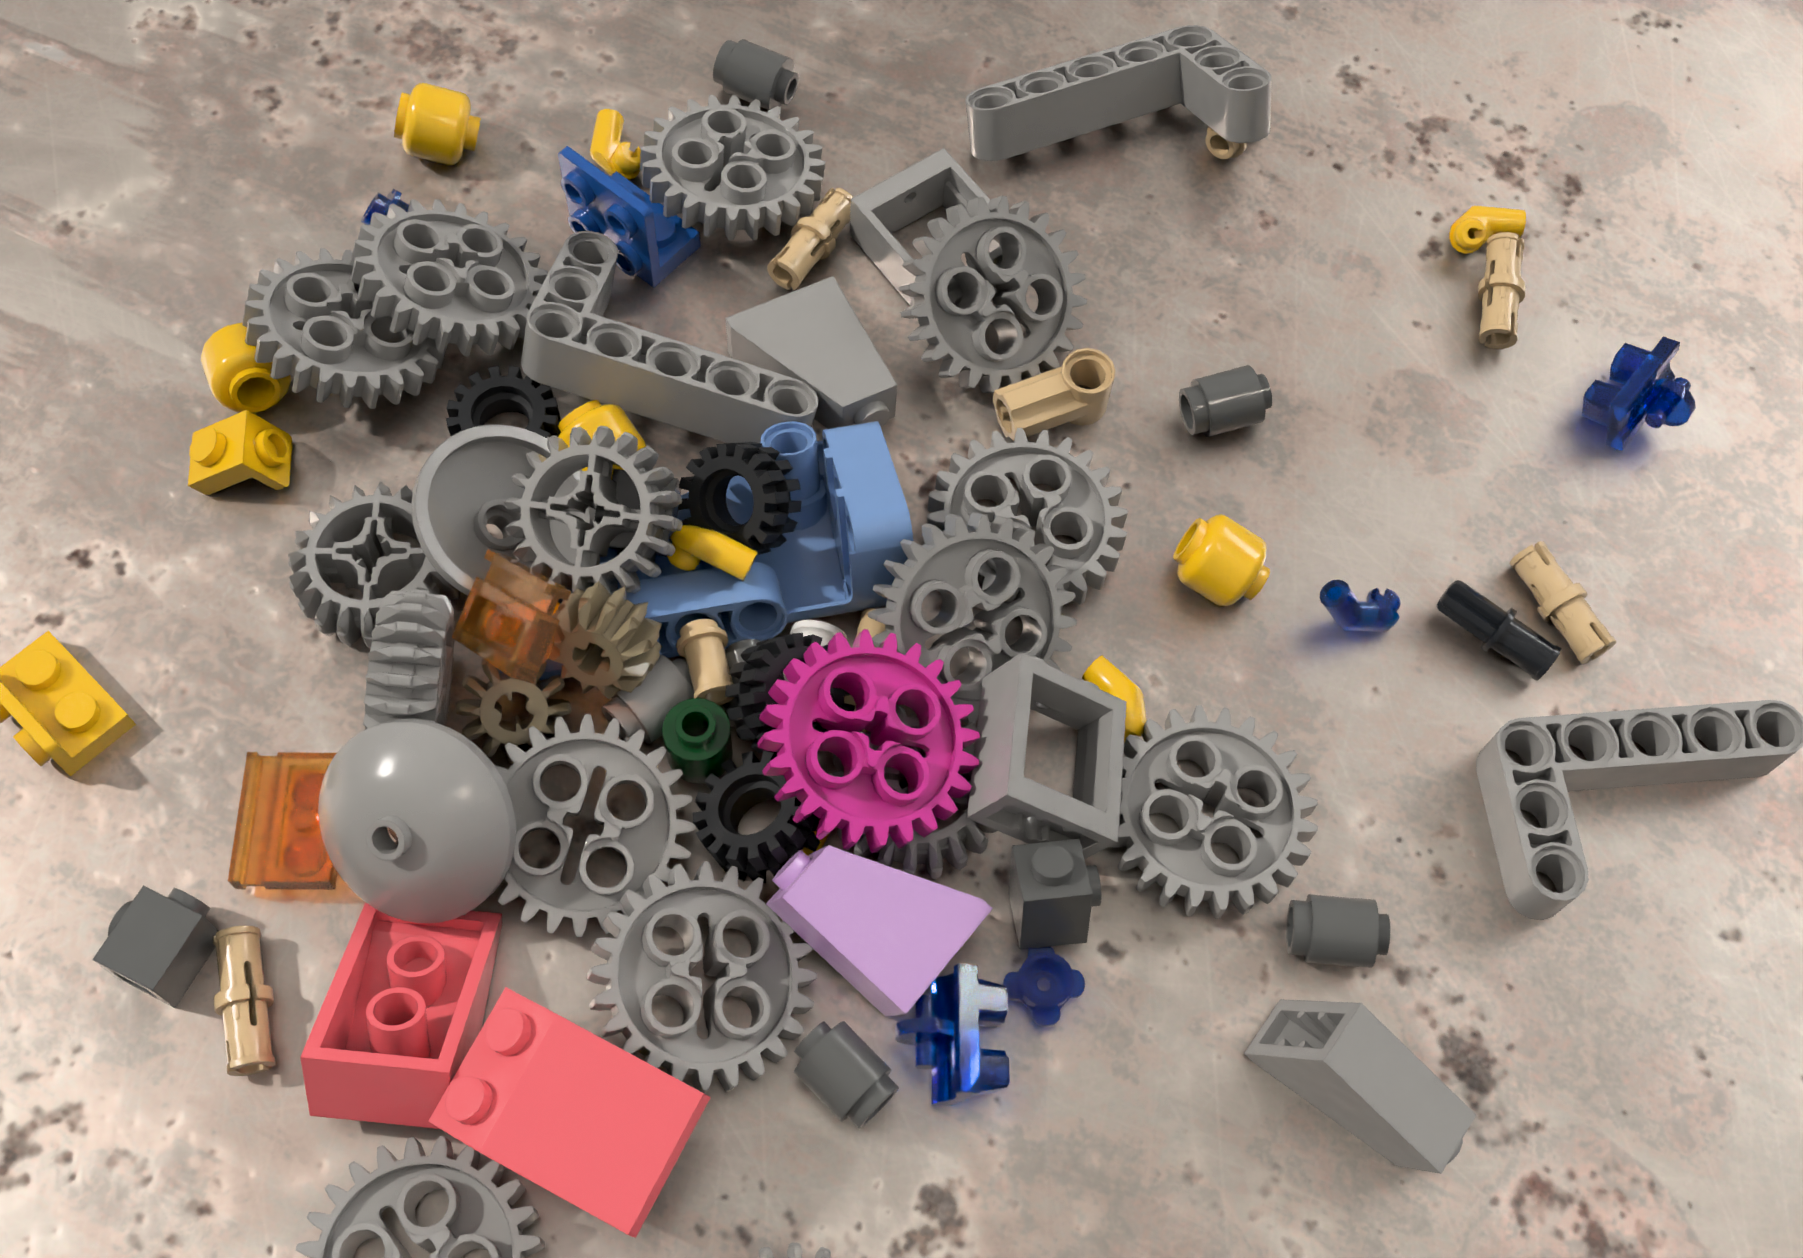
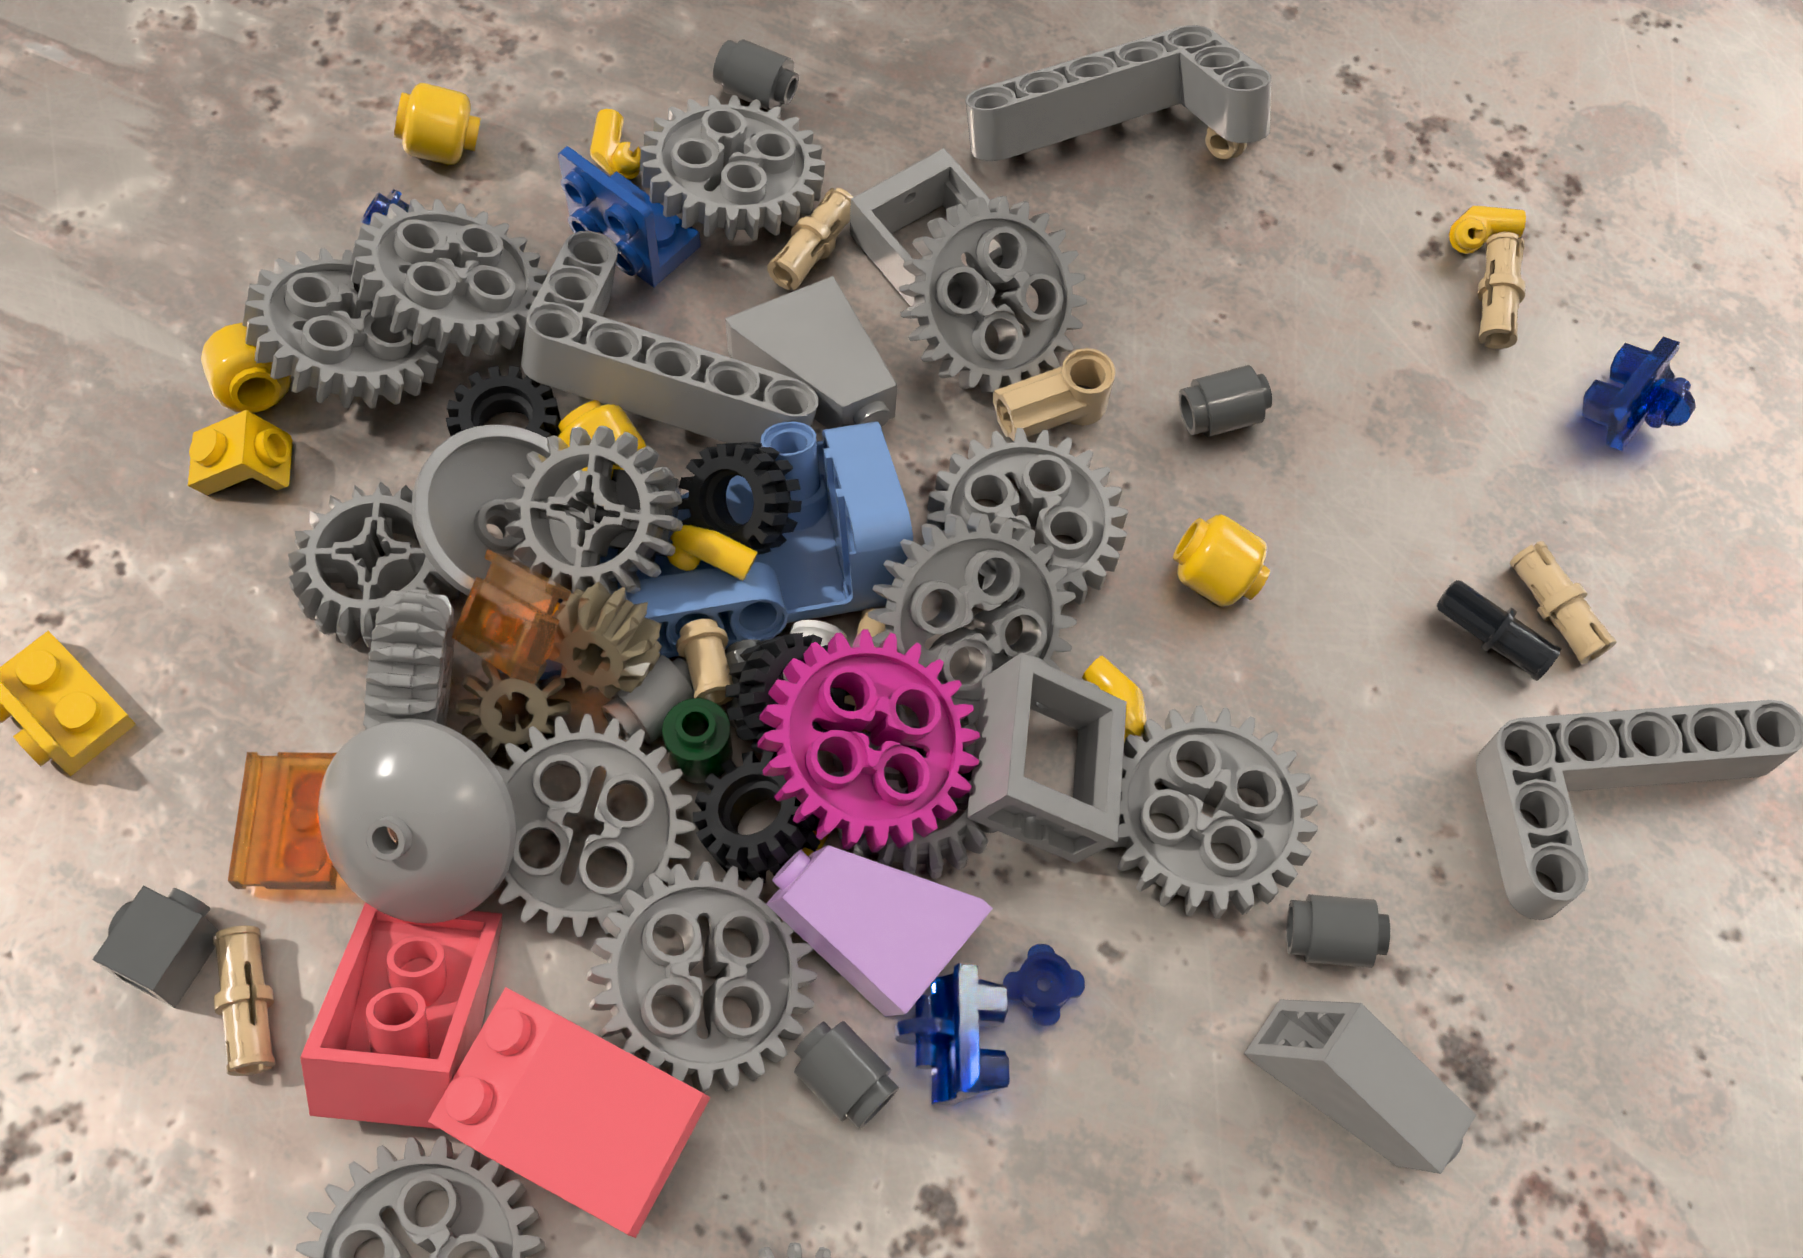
dark grey brick [1008,839,1102,950] -> none
clear blue arm [1319,580,1401,632] -> none

